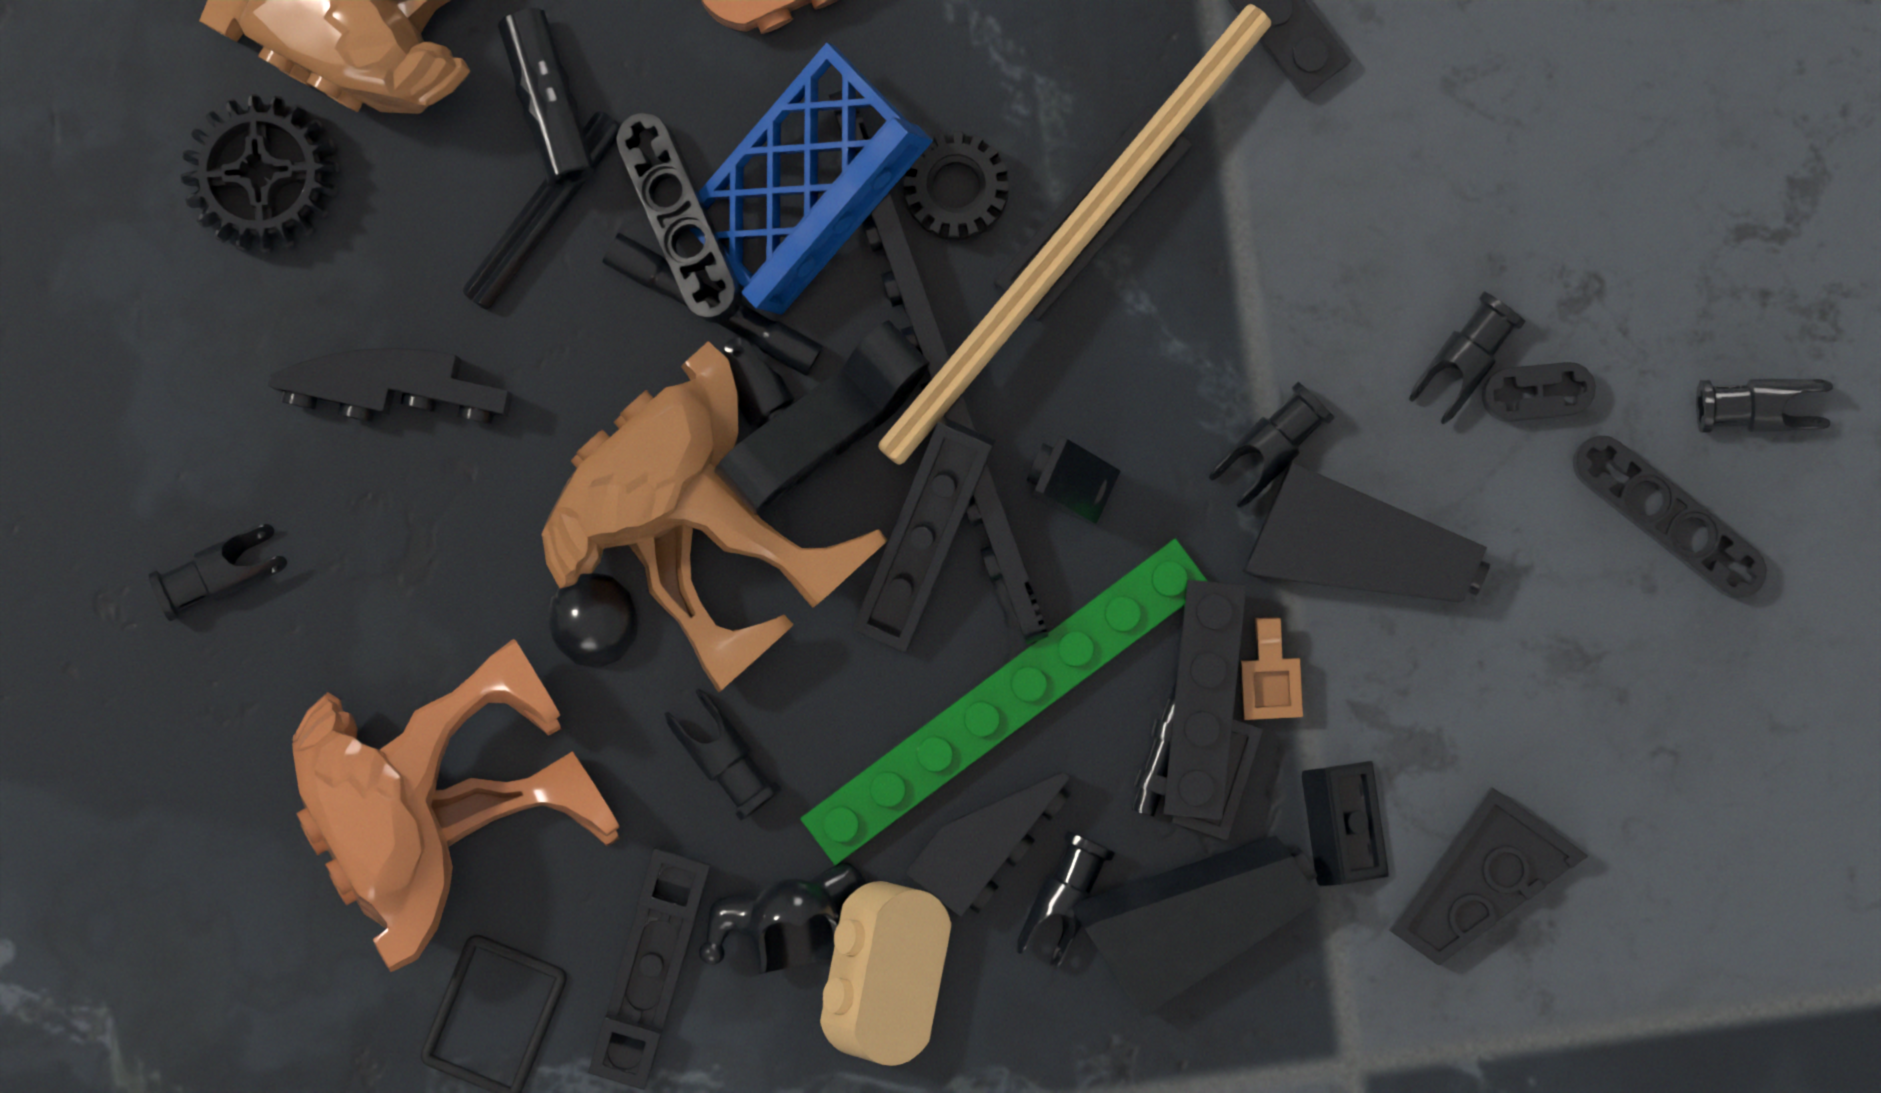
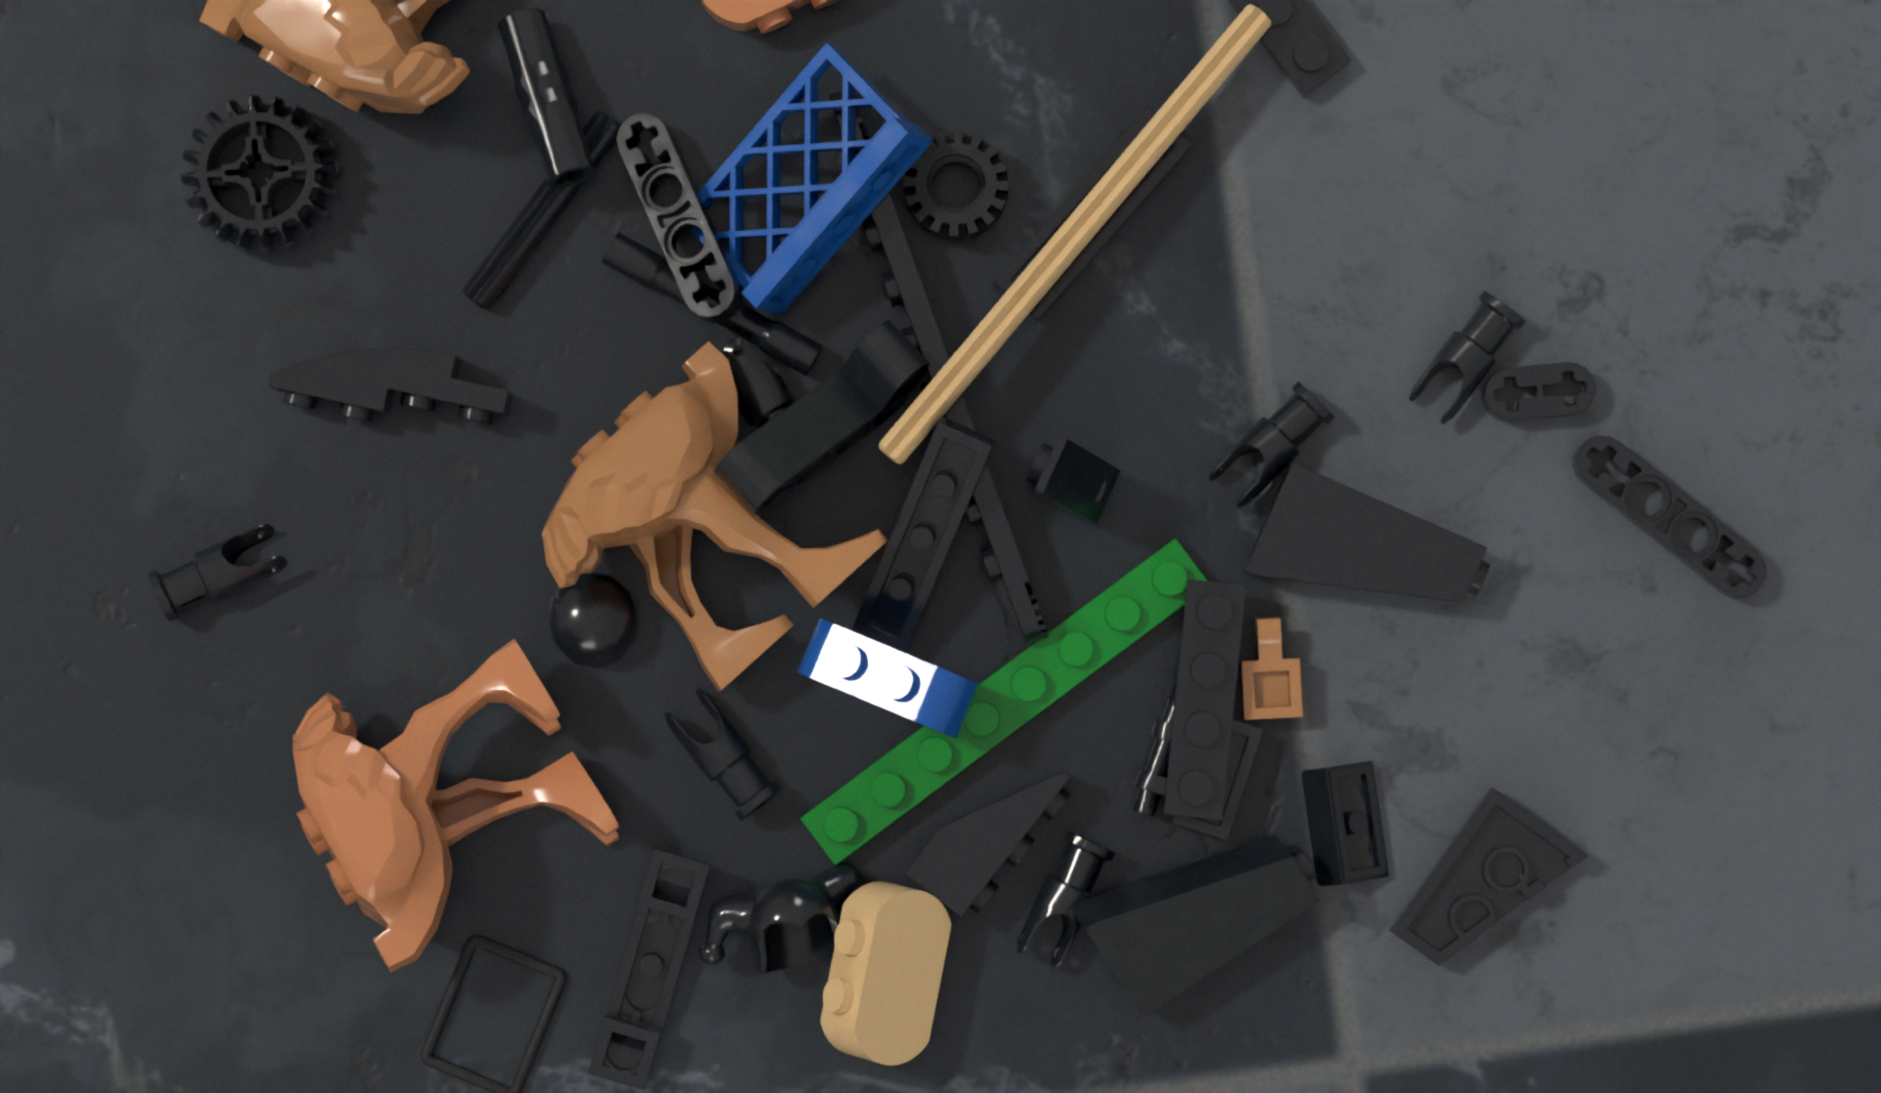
black piece [1696,379,1833,433] -> none
none -> brick [797,618,979,739]

